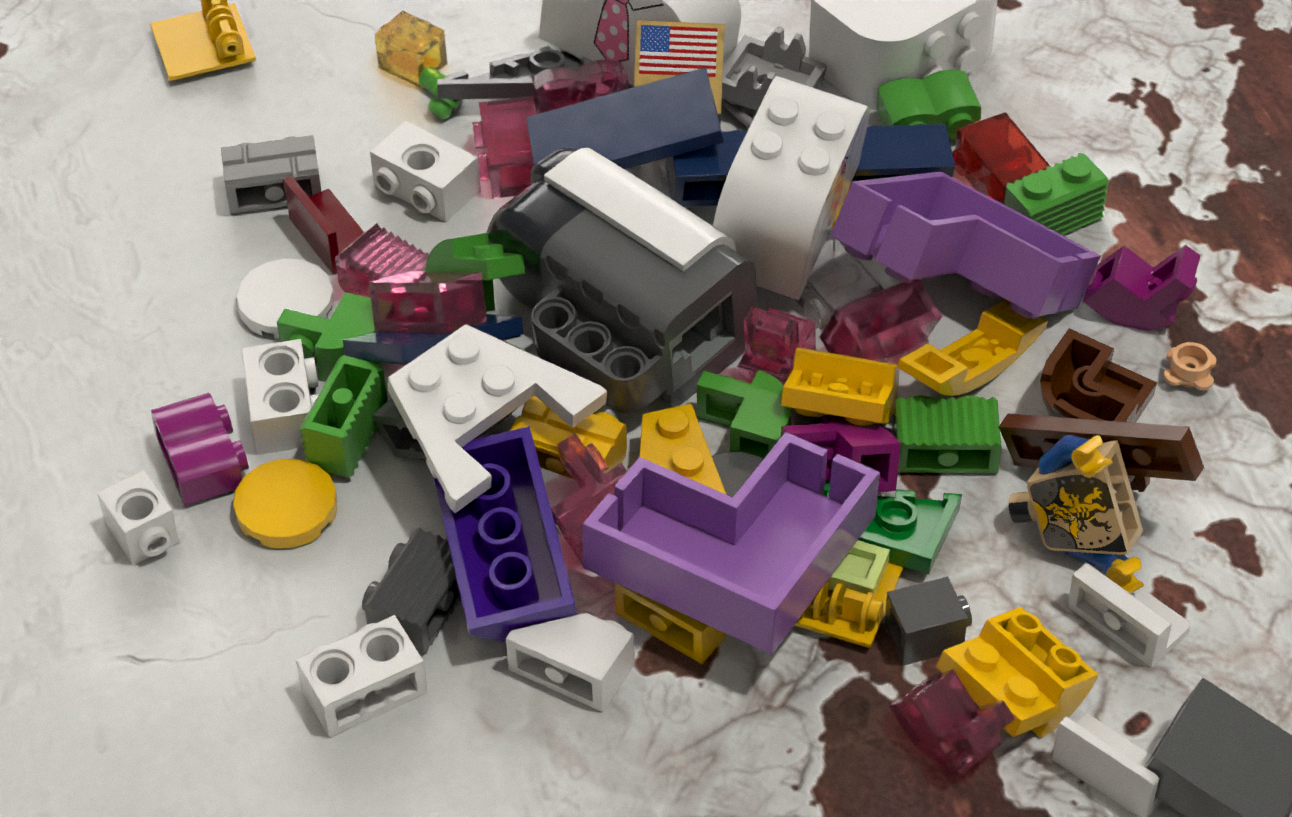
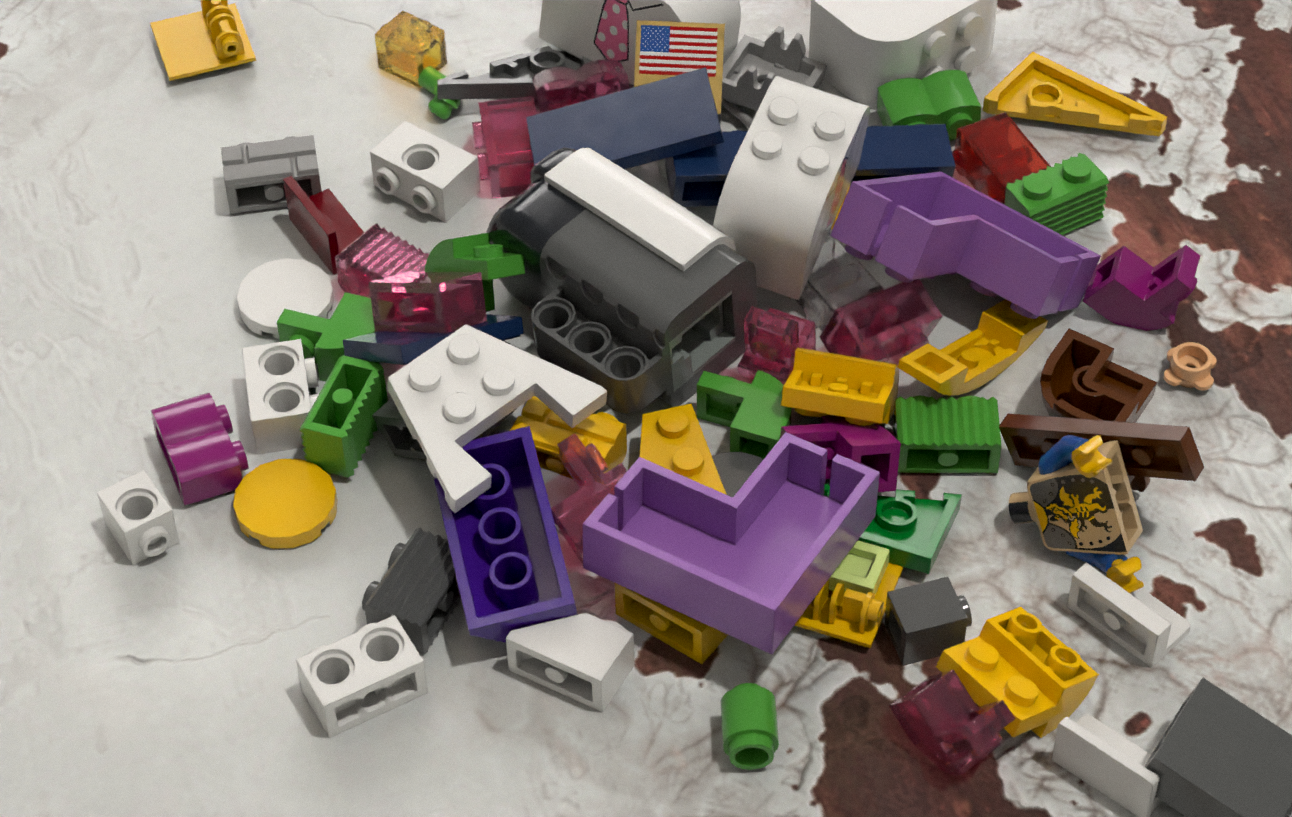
none -> bright green brick [720,683,779,770]
none -> yellow wing [983,51,1167,136]

